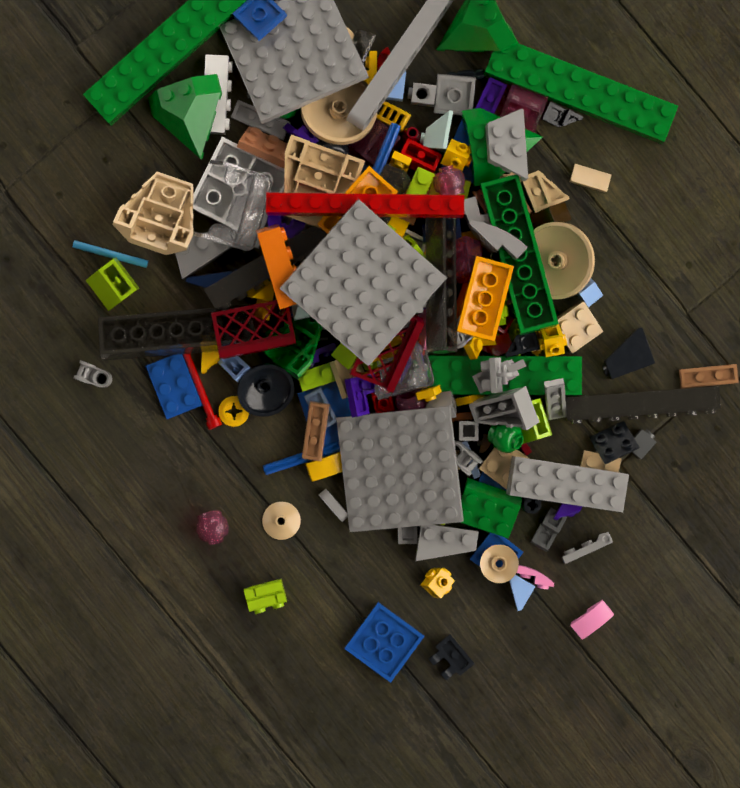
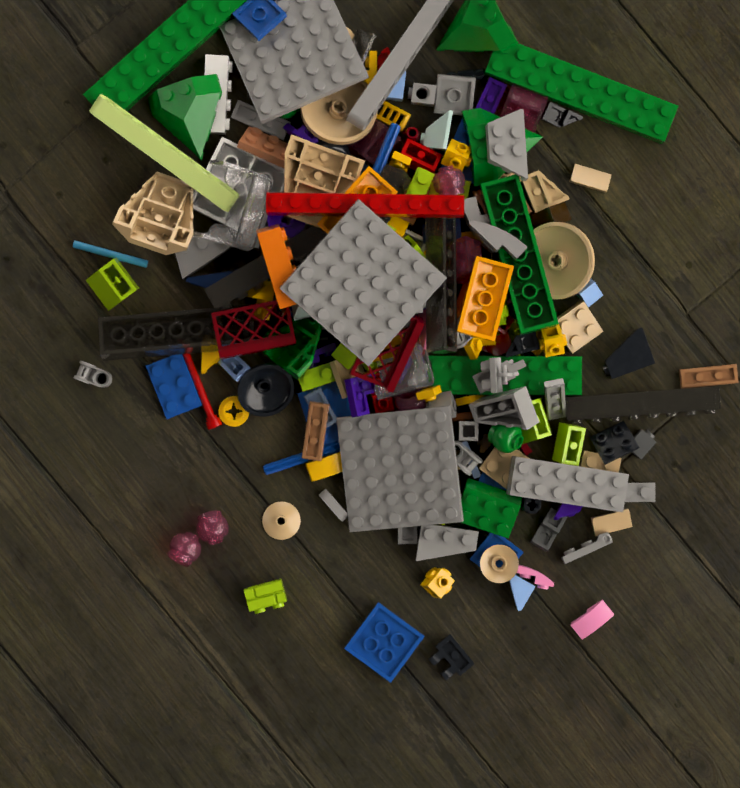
none -> yellowish green beam [89,94,240,212]
none -> clear pink piece [168,532,202,567]
none -> lime brick [552,422,586,466]
none -> tan slope [591,508,632,536]
none -> light grey plate [625,482,655,502]

